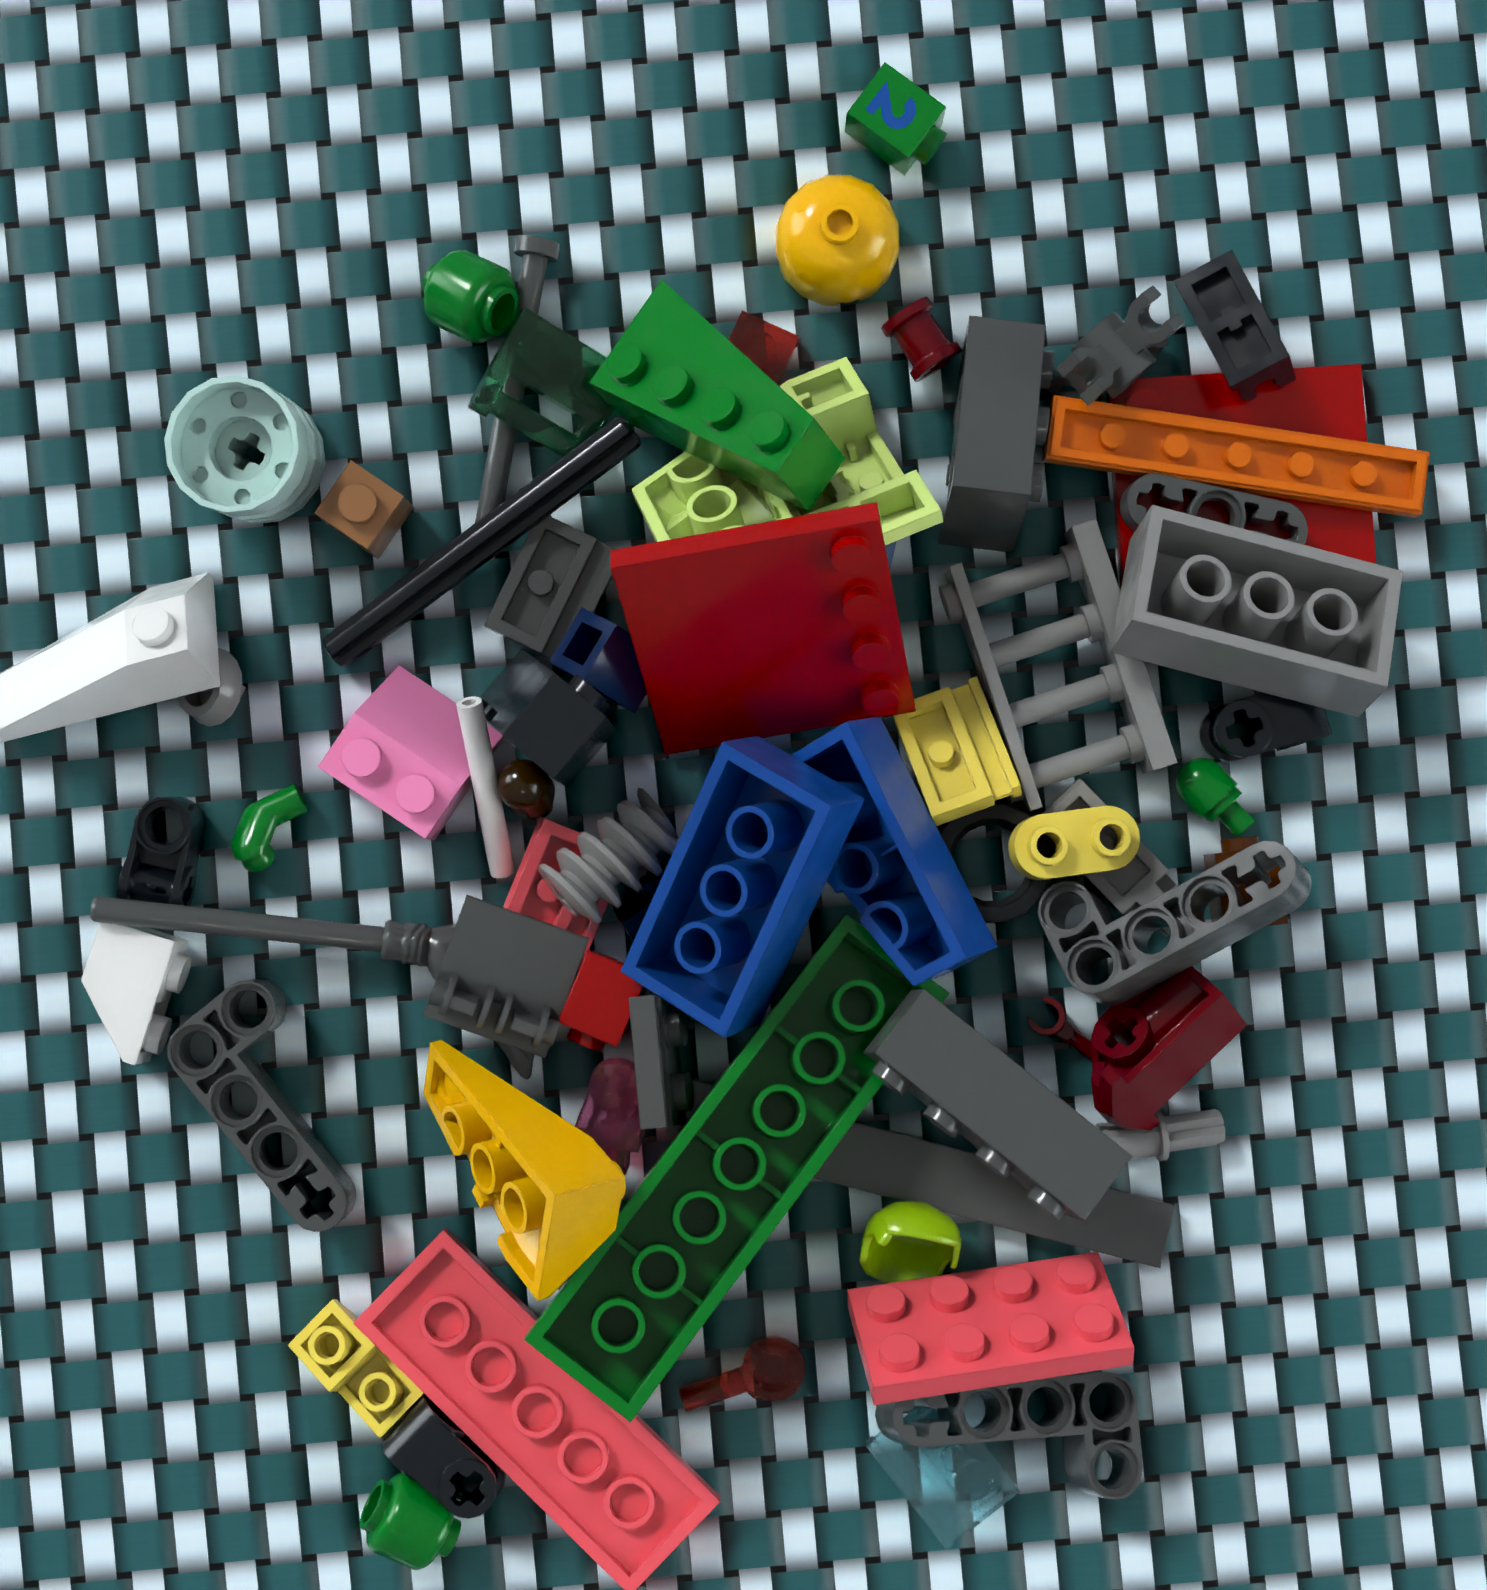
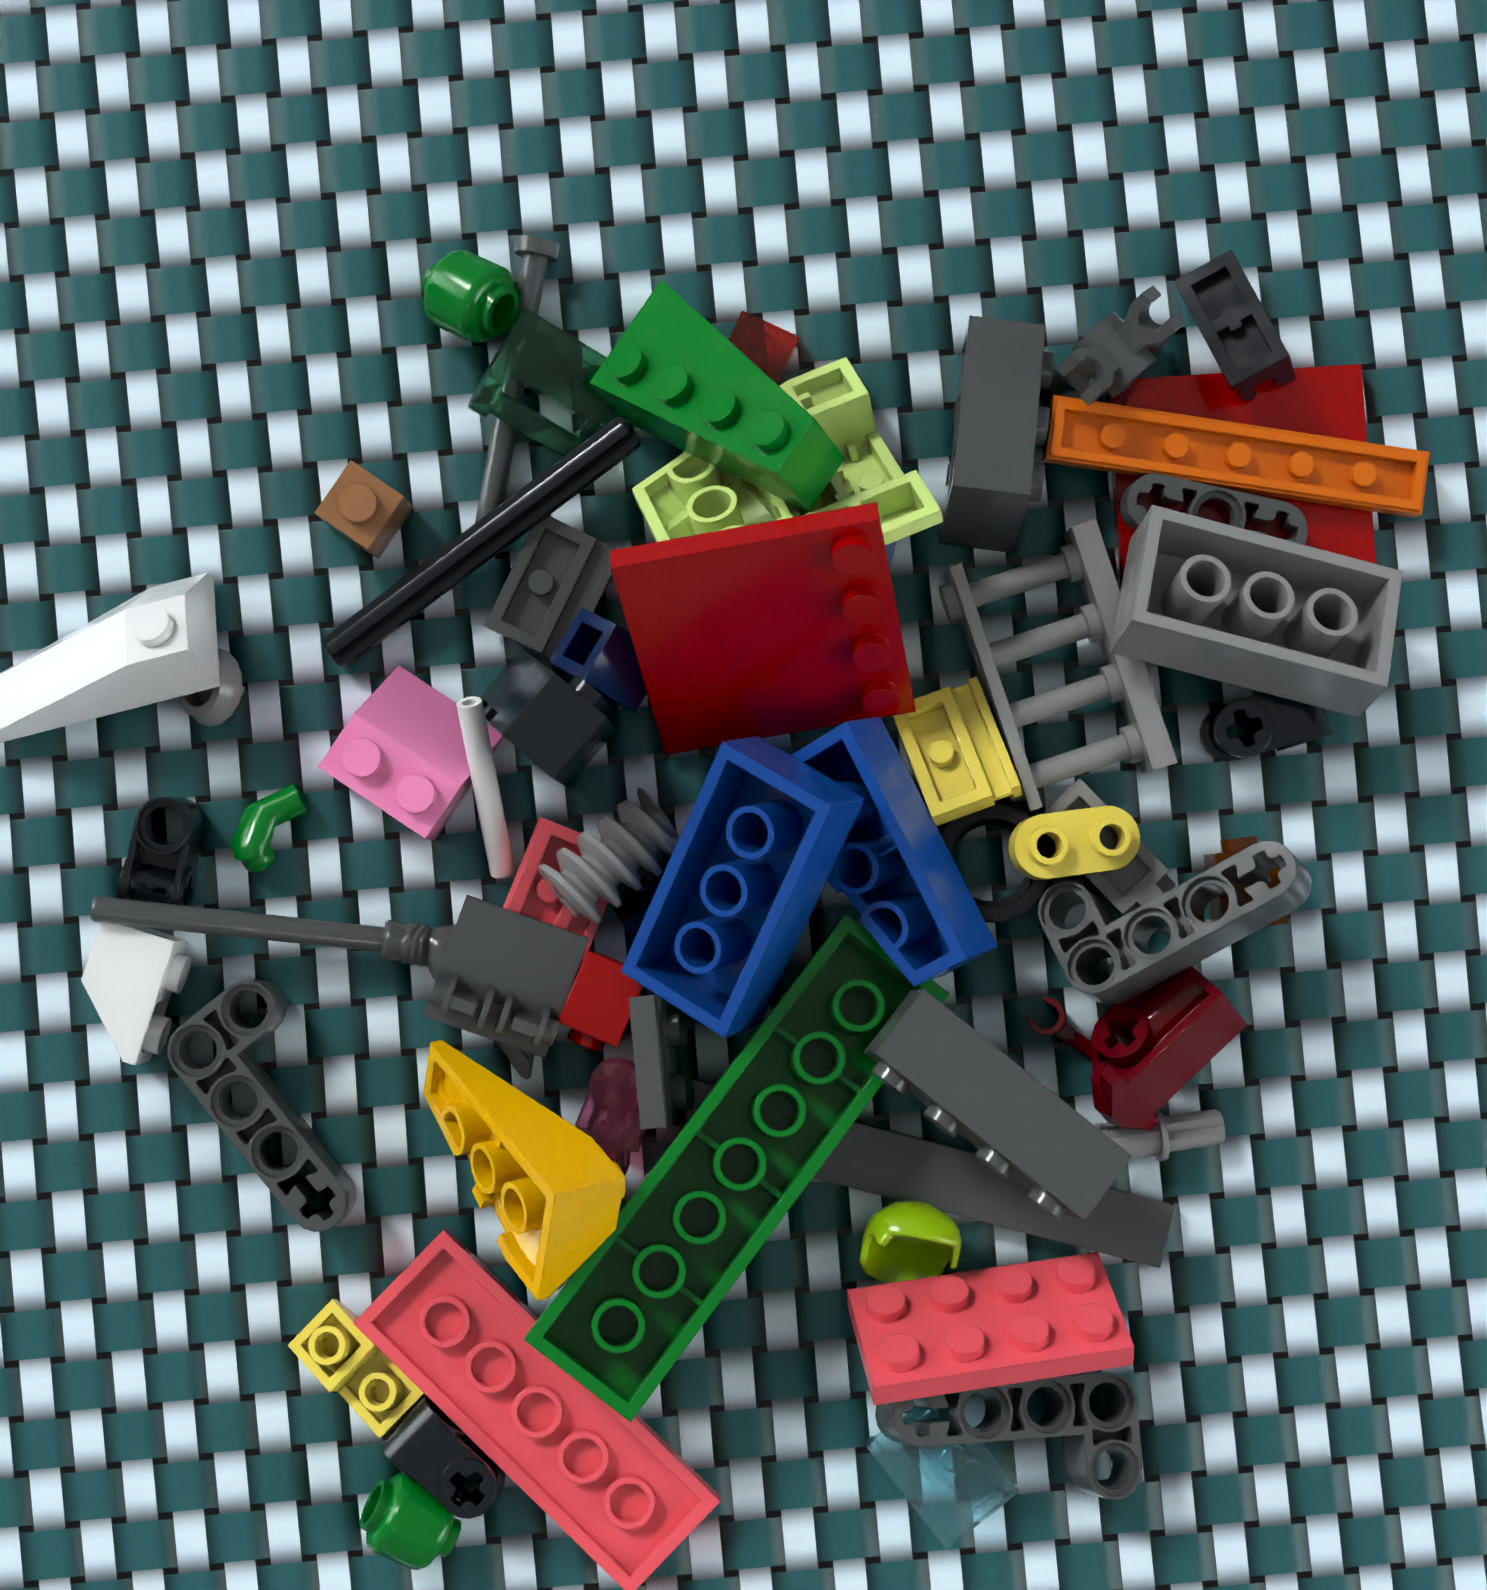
light aqua wheel [164,375,325,524] -> none
dark brown cylinder [497,759,555,818] -> none
clear red plate [679,1336,806,1413] -> none
yellow cylinder [775,175,899,306] -> none
green brick [844,62,947,176] -> none
dark red bush [881,297,963,382] -> none
green cylinder [1176,758,1255,838] -> none

